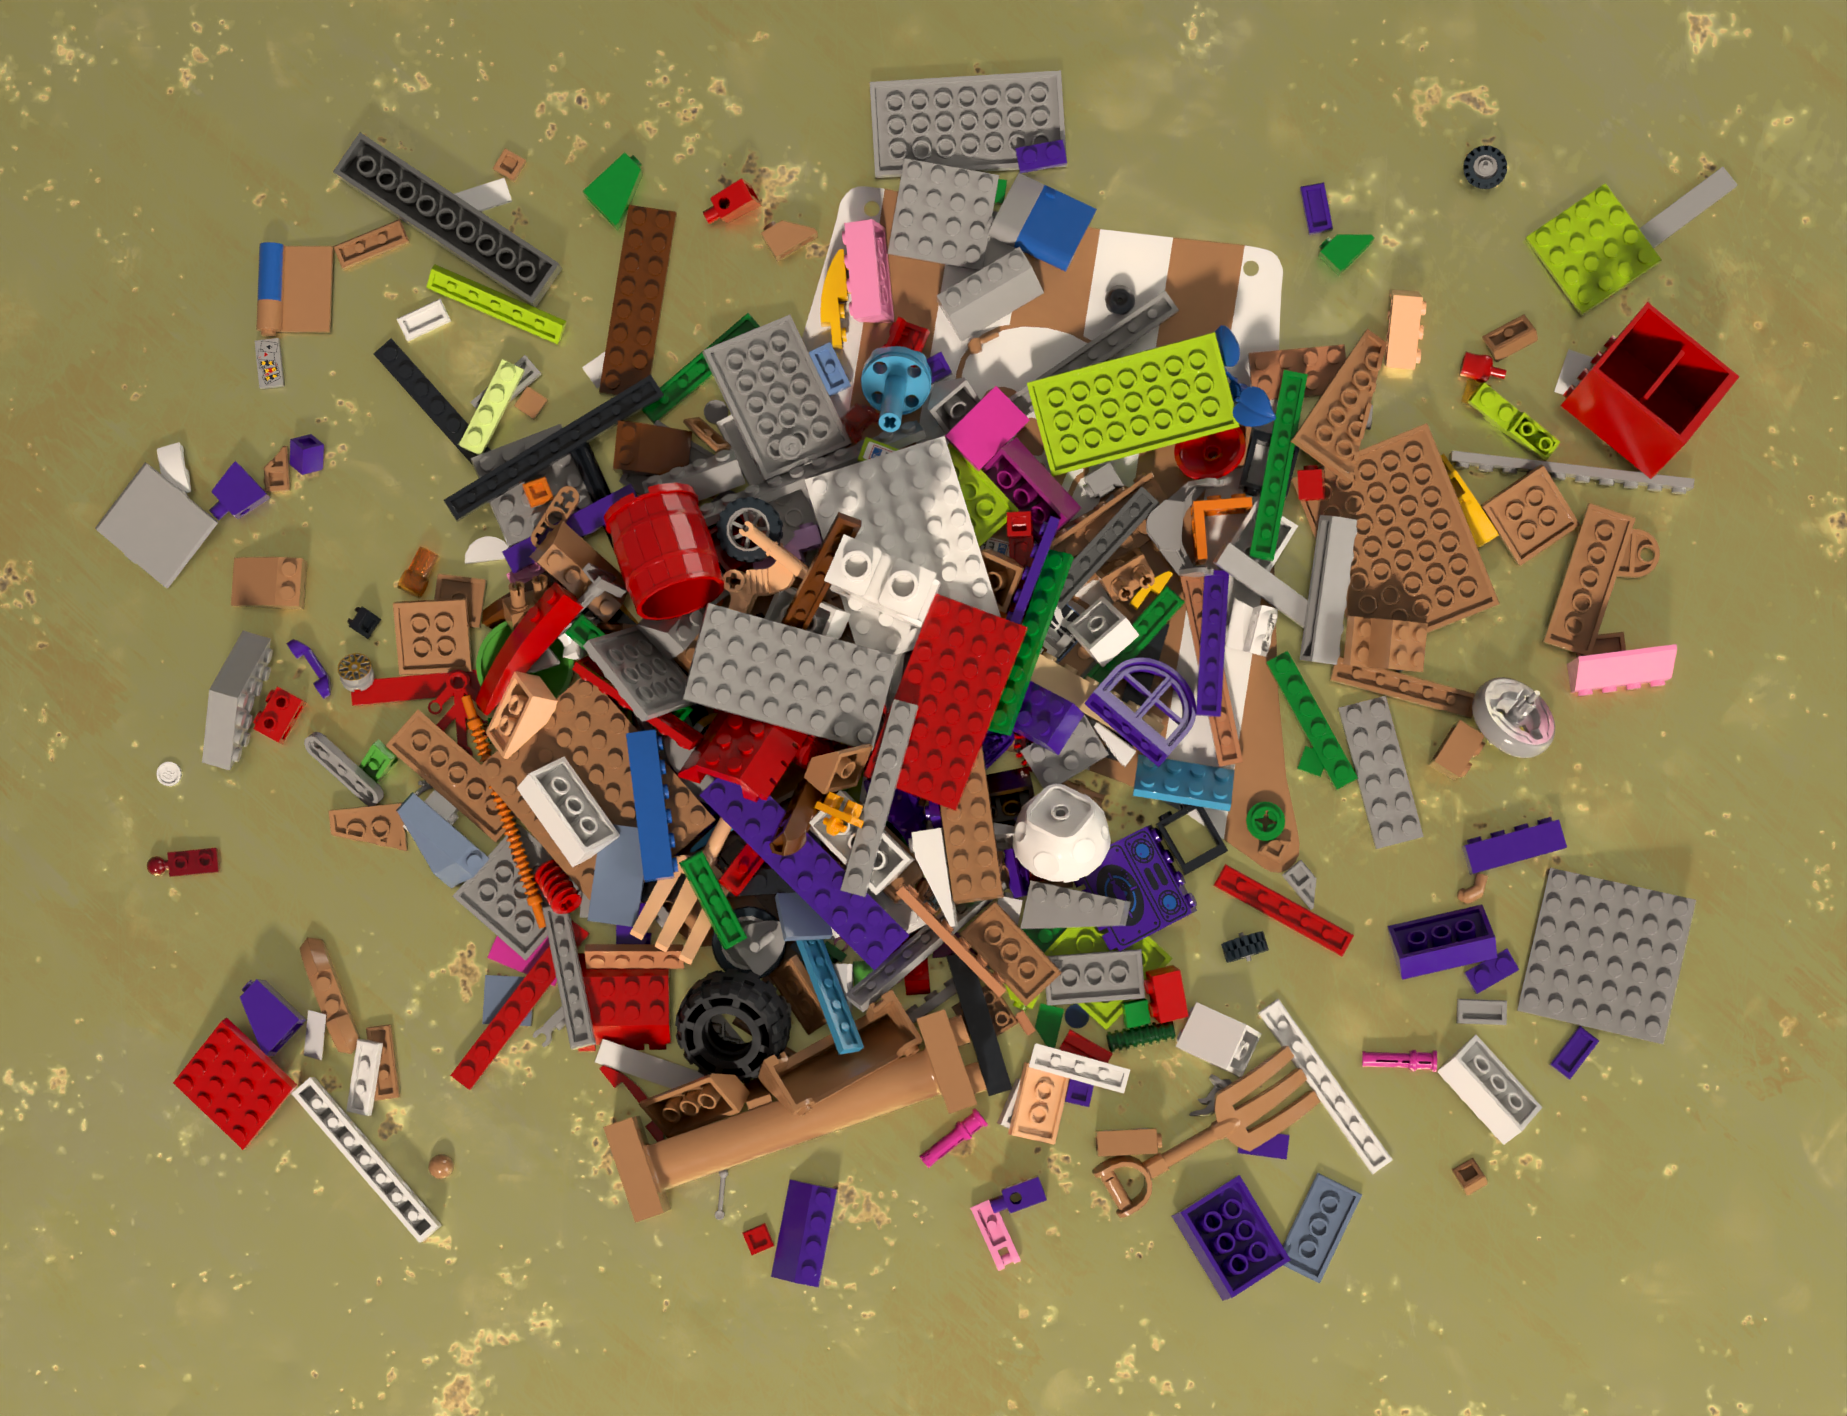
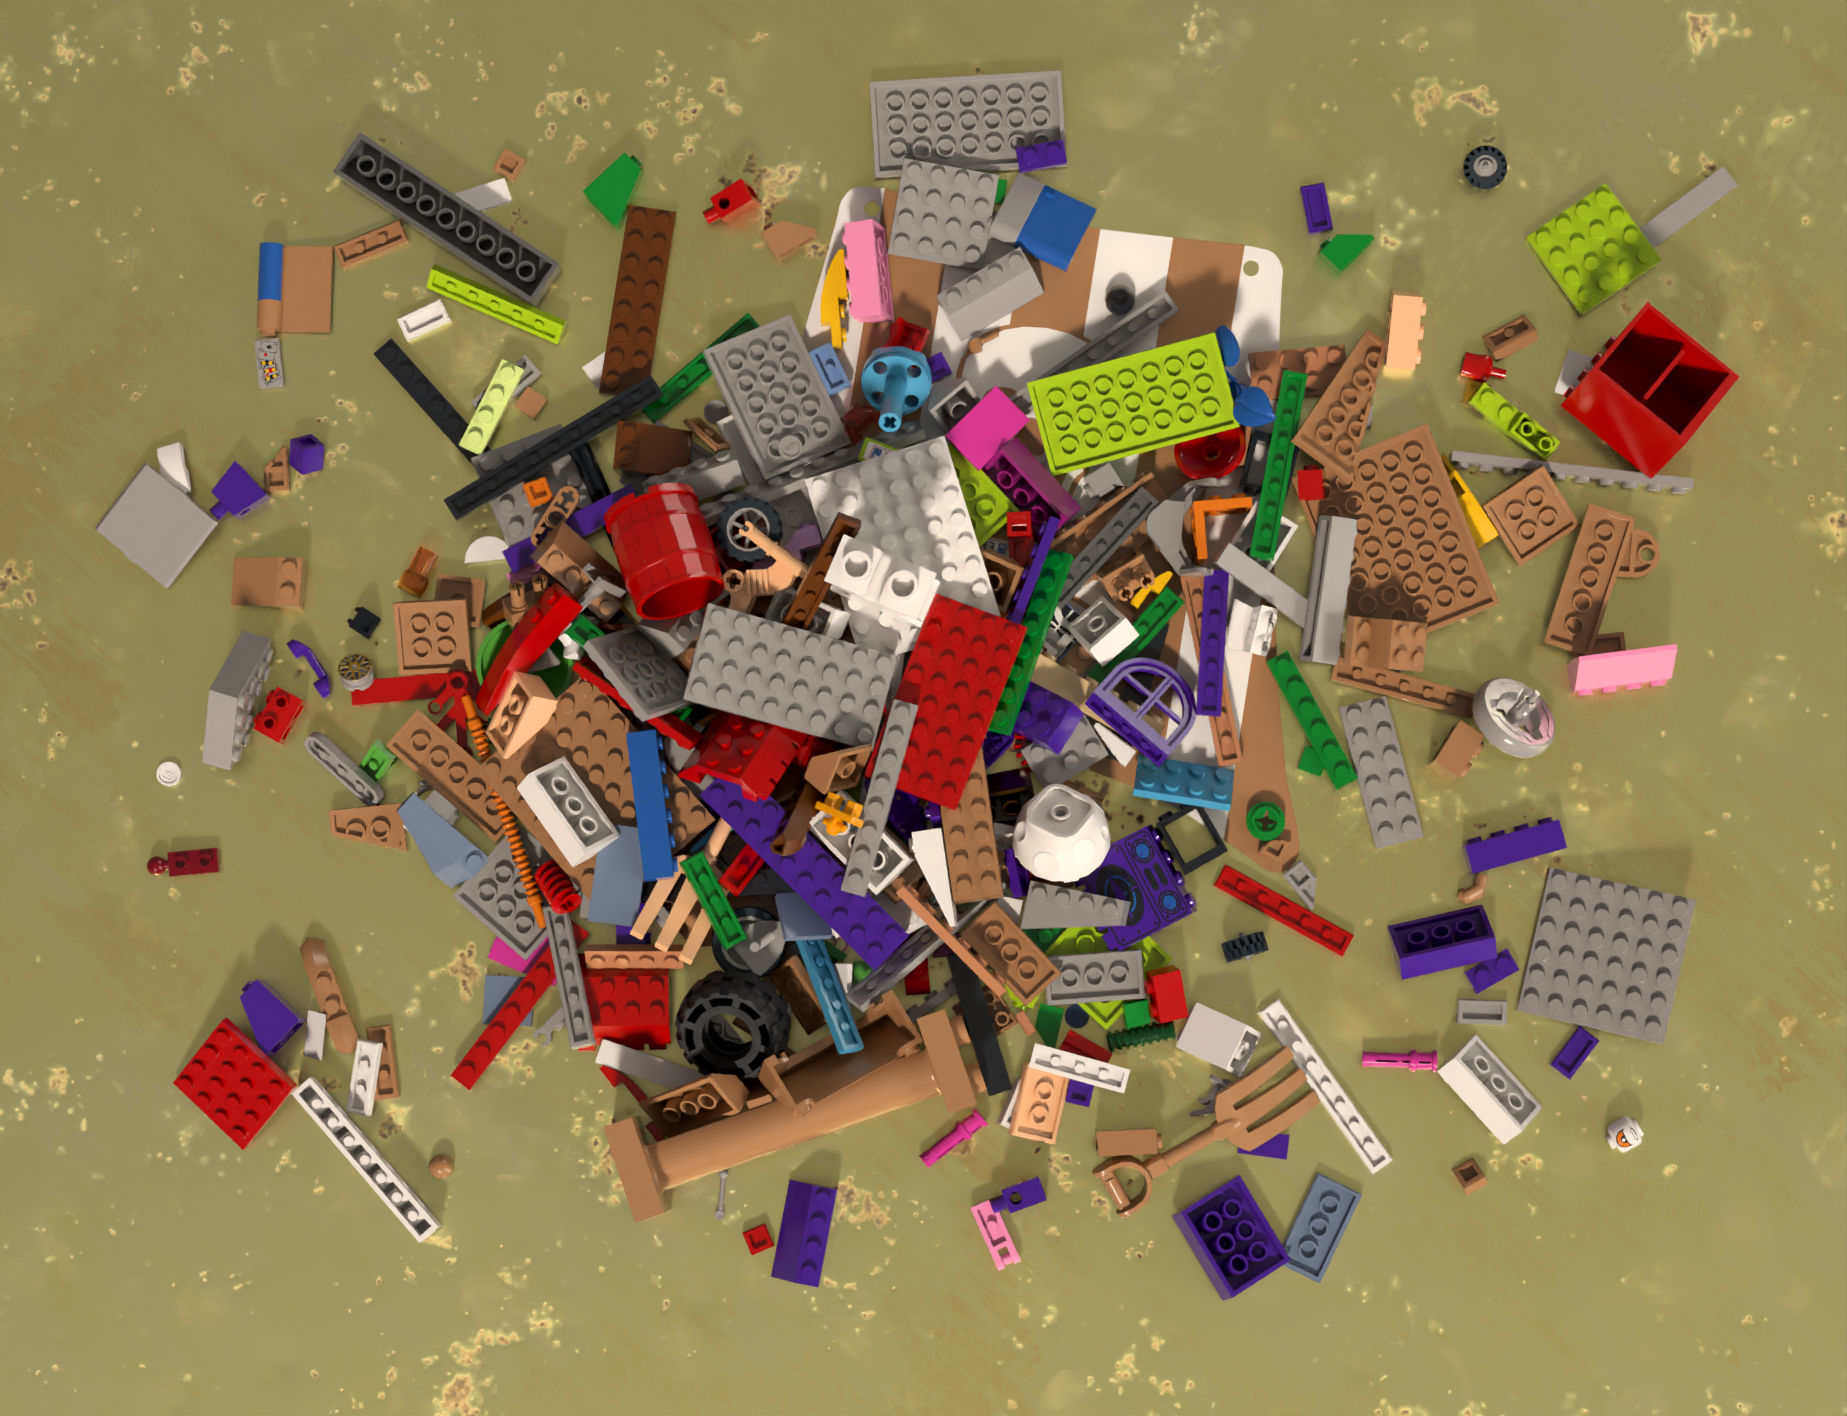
none -> white head [1605,1116,1644,1153]

